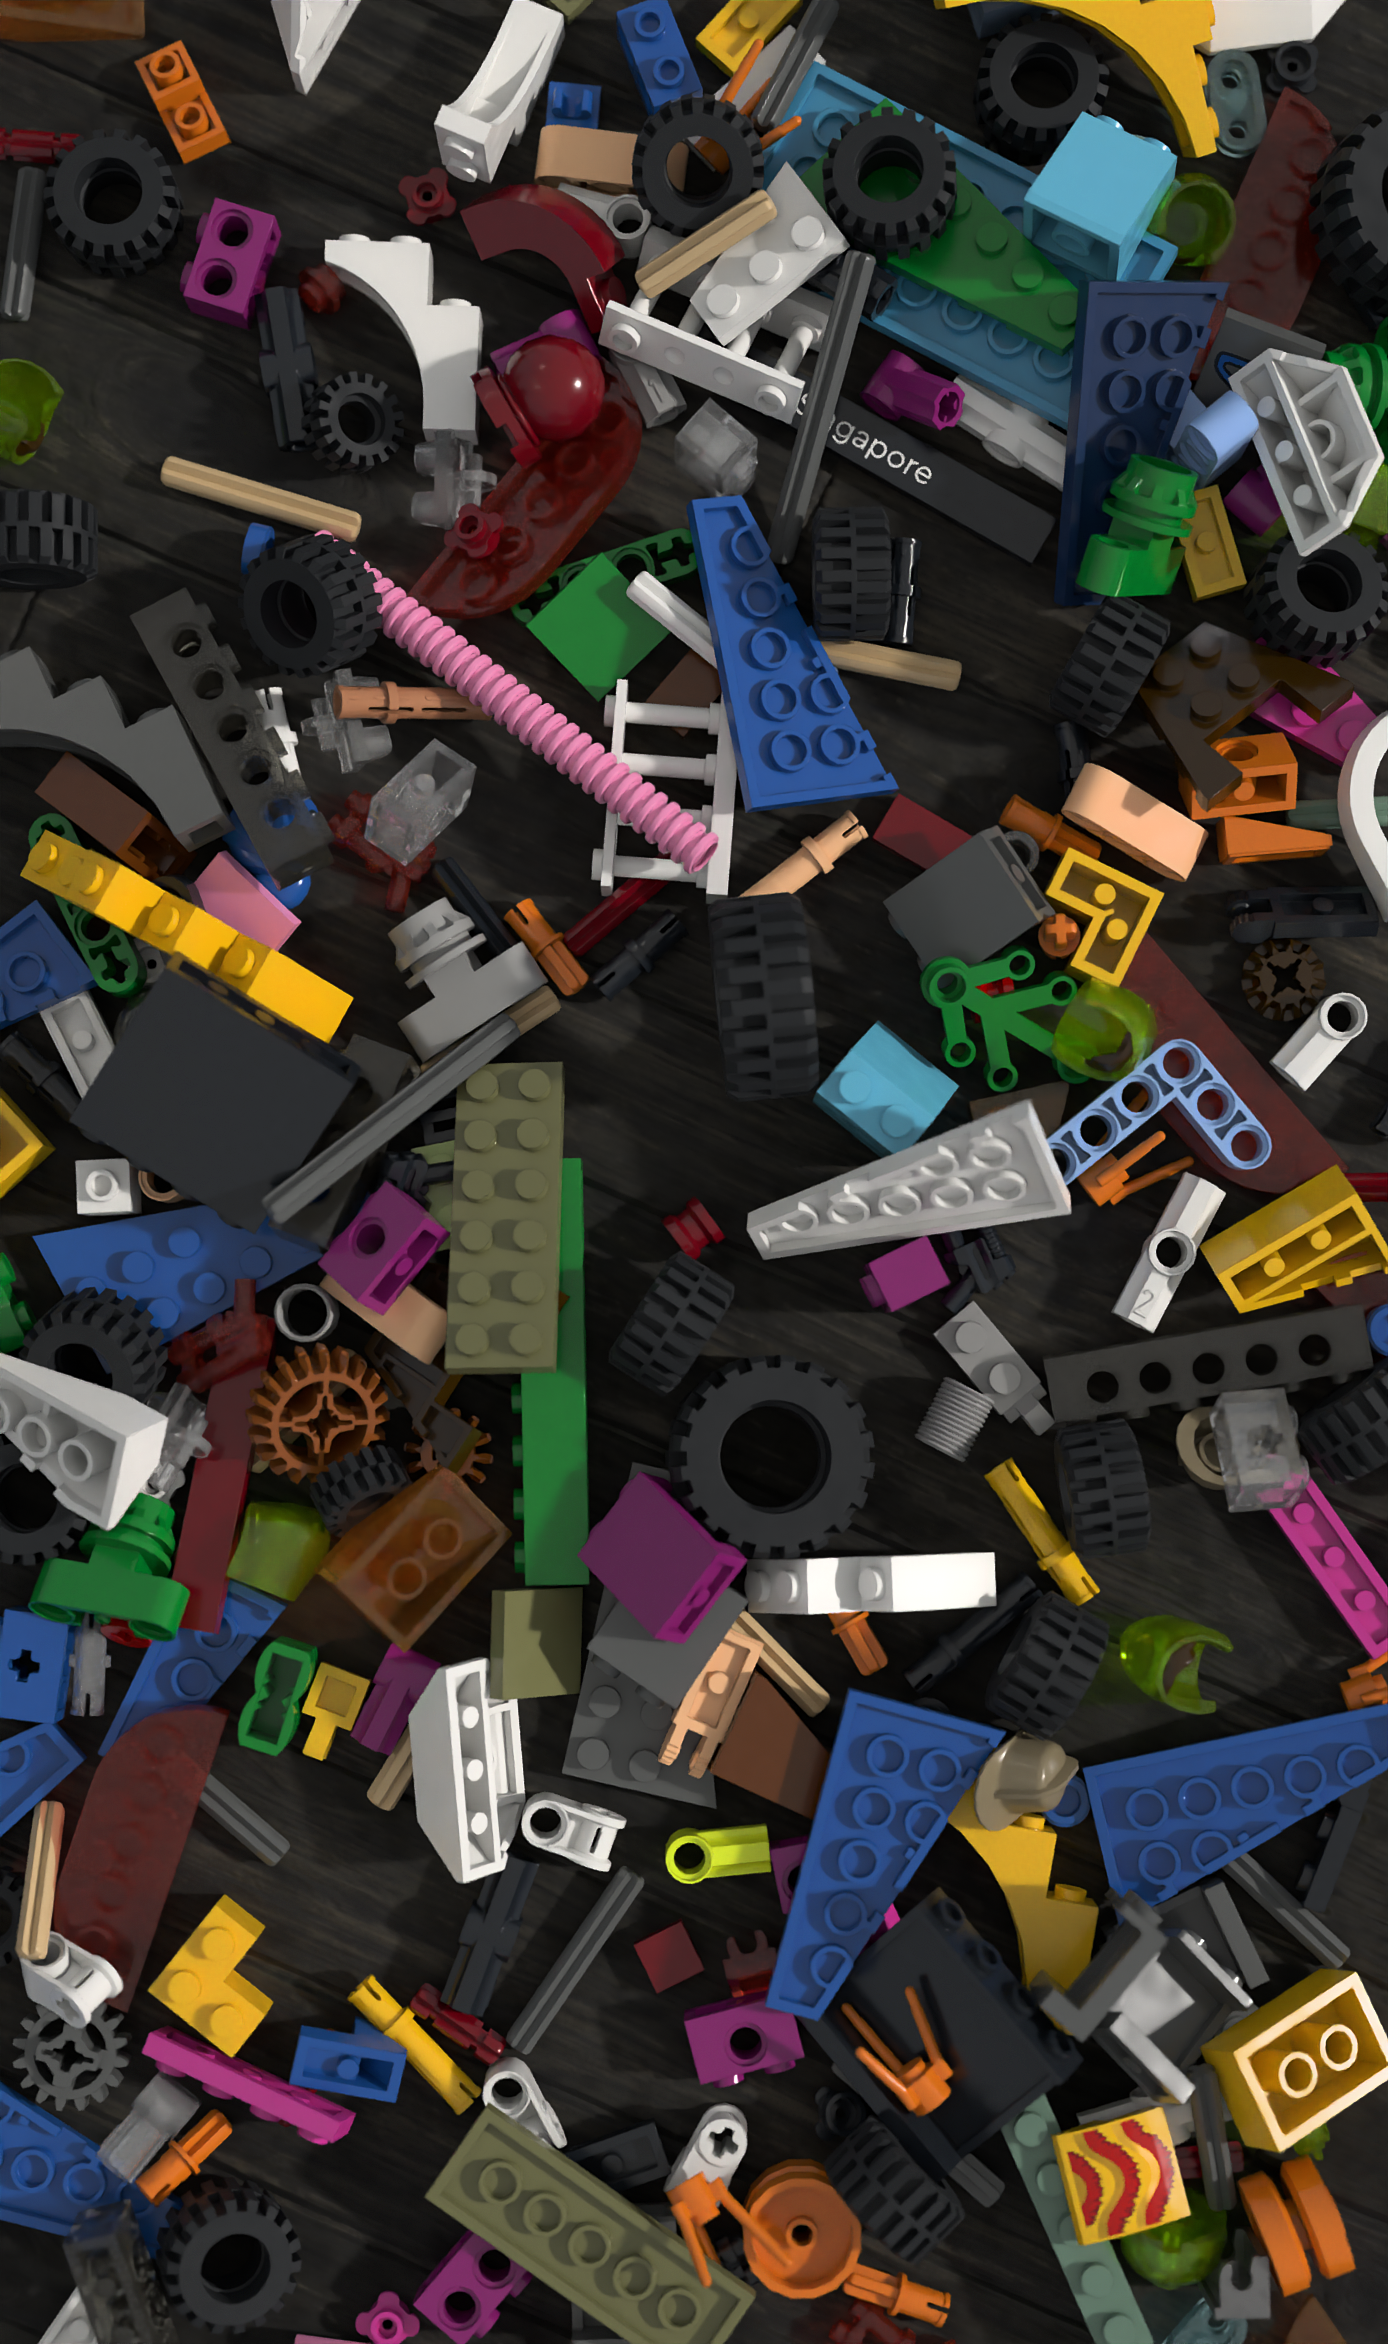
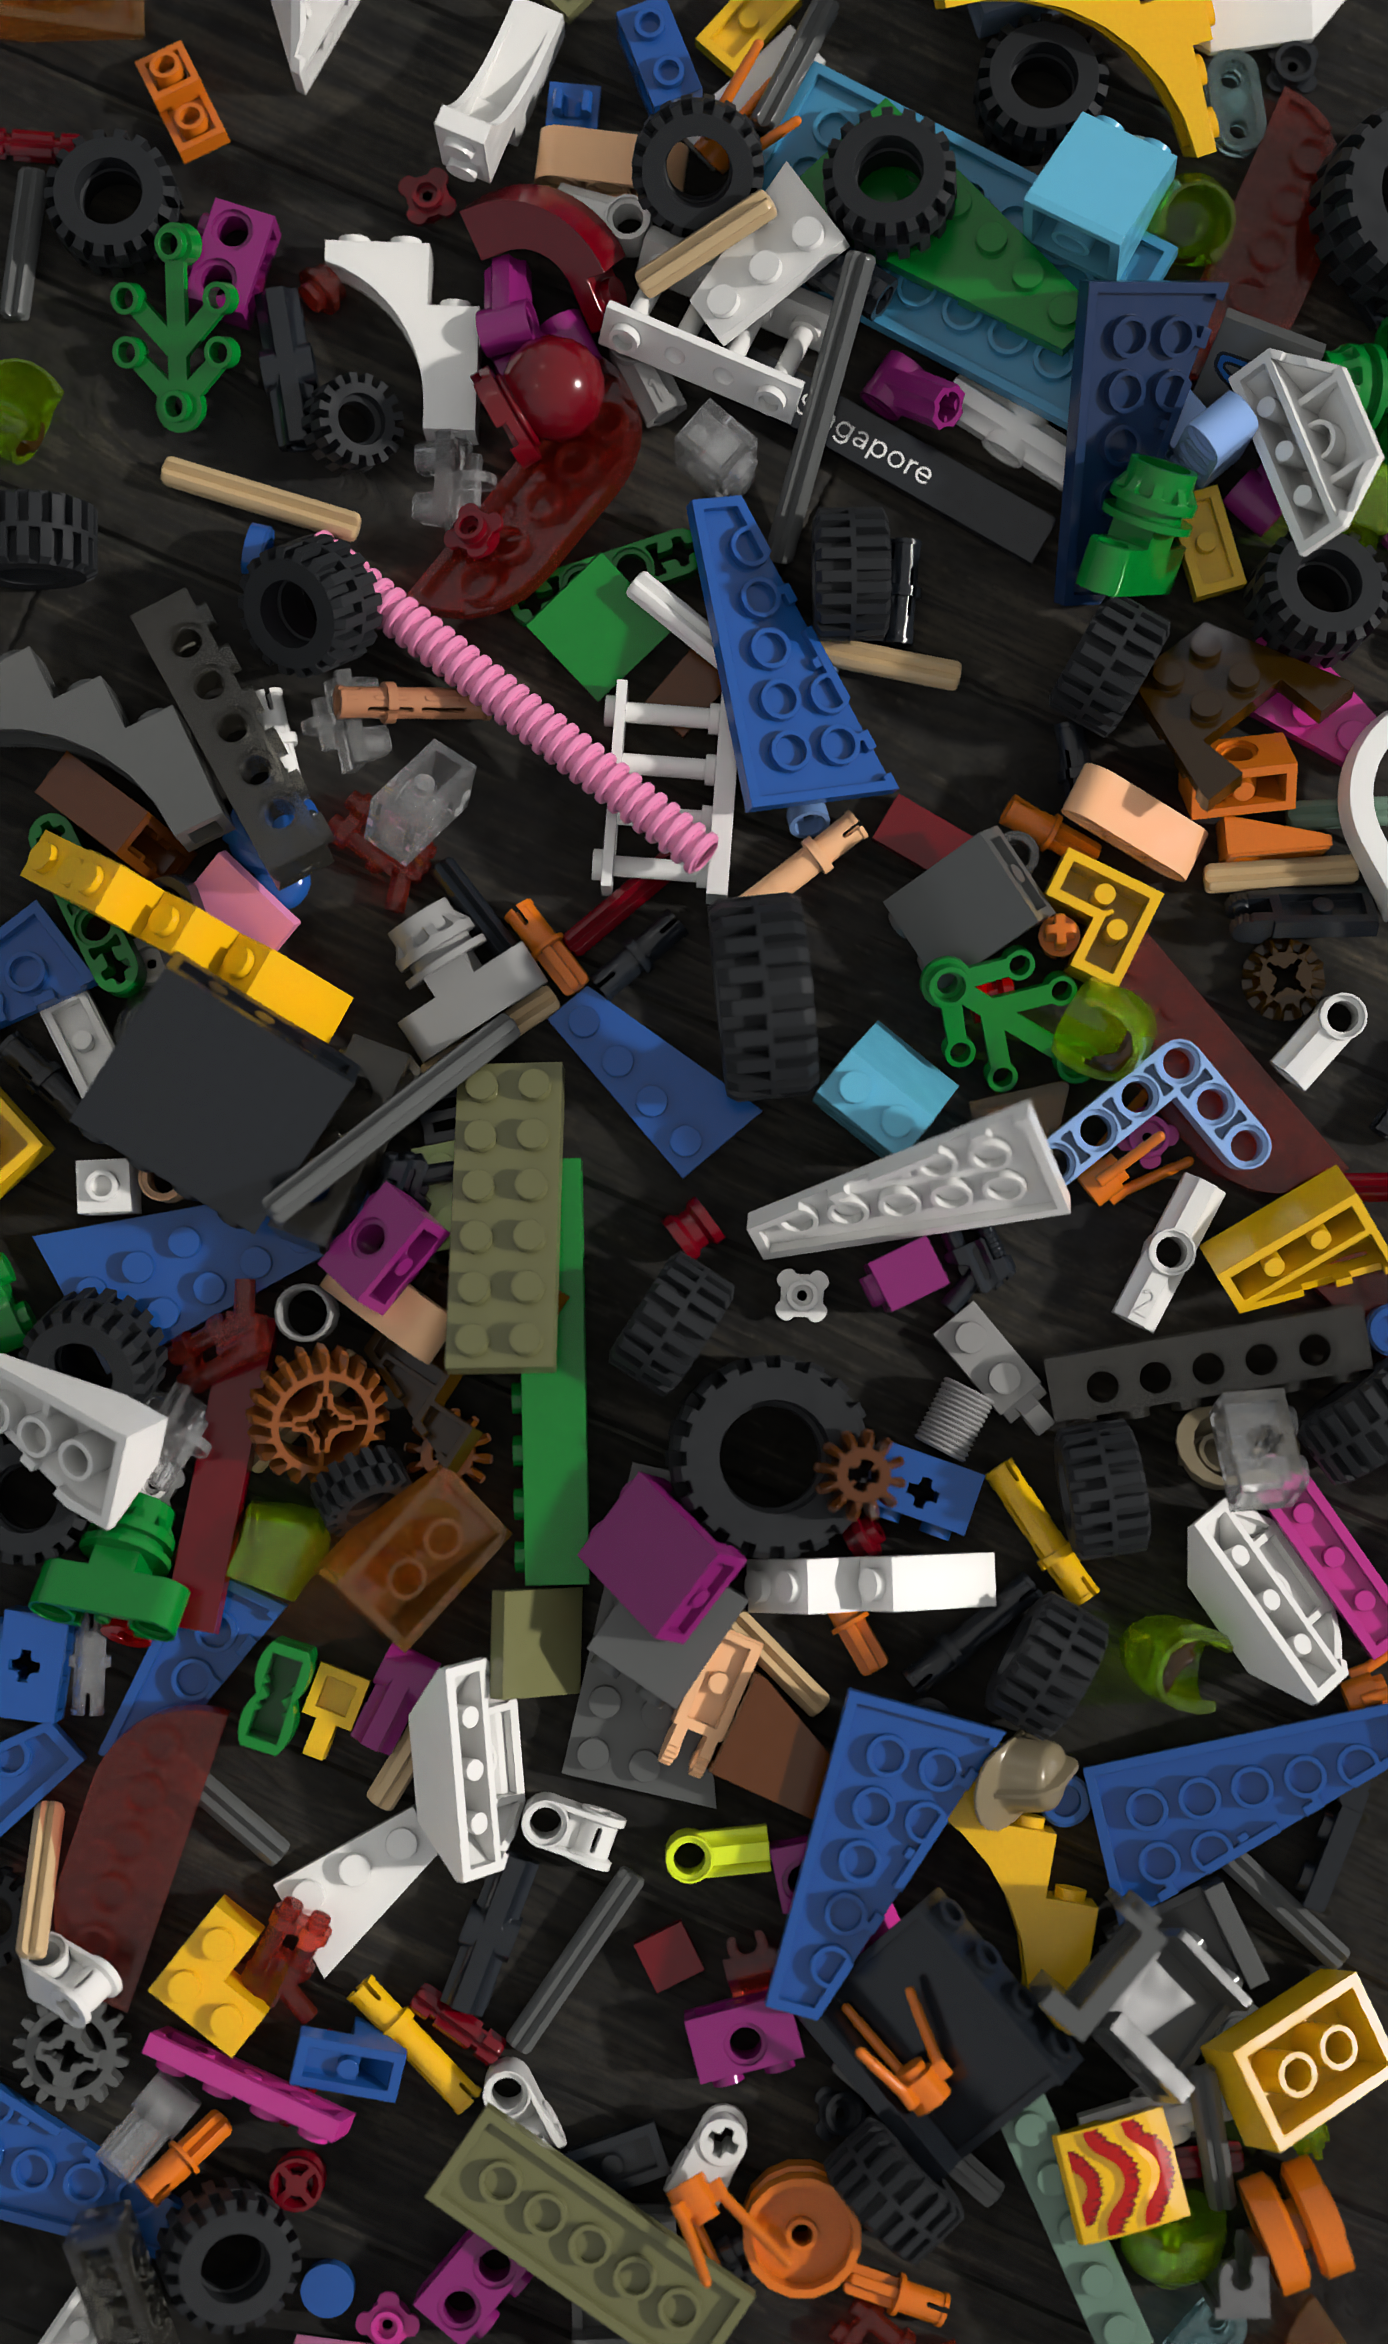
none -> green plant [110,222,241,433]
none -> clear red piece [241,1896,332,2025]
none -> dark red wheel [269,2147,328,2213]
none -> white wing [273,1804,438,1978]
none -> blue tile [300,2259,356,2318]
none -> magenta piece [475,254,541,358]
none -> blue wing [547,985,763,1179]
none -> white plate [775,1269,829,1322]
none -> medium blue hinge [786,803,830,838]
none -> reddish brown gear [813,1429,906,1521]
none -> dark red plate [842,1511,886,1556]
none -> blue brick [867,1438,985,1541]
none -> dark pink plate [1117,1107,1179,1169]
none -> white wedge [1187,1497,1349,1705]
none -> tan axle [1203,854,1359,893]

